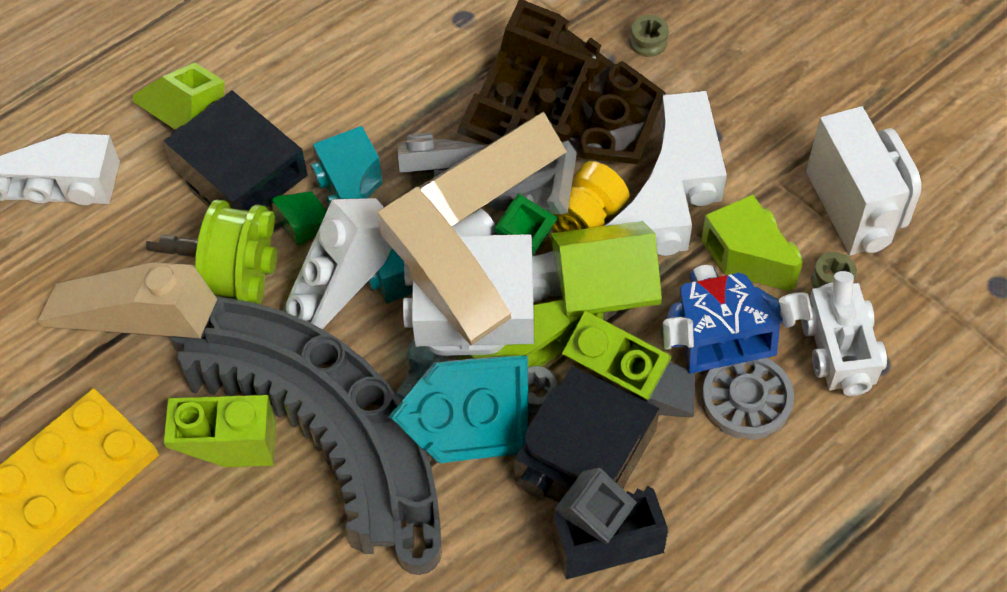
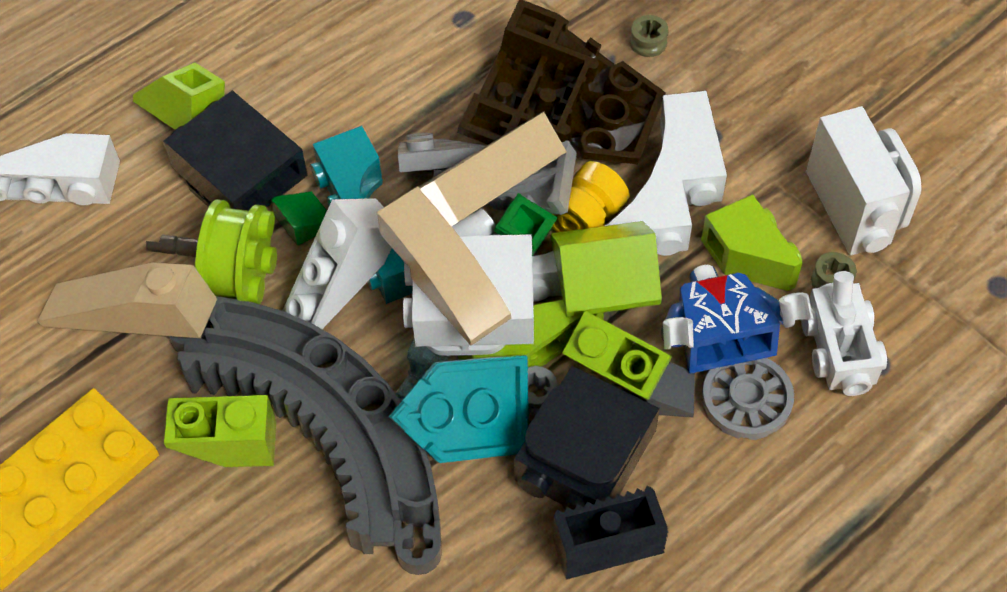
dark grey slope [555,468,637,544] -> none

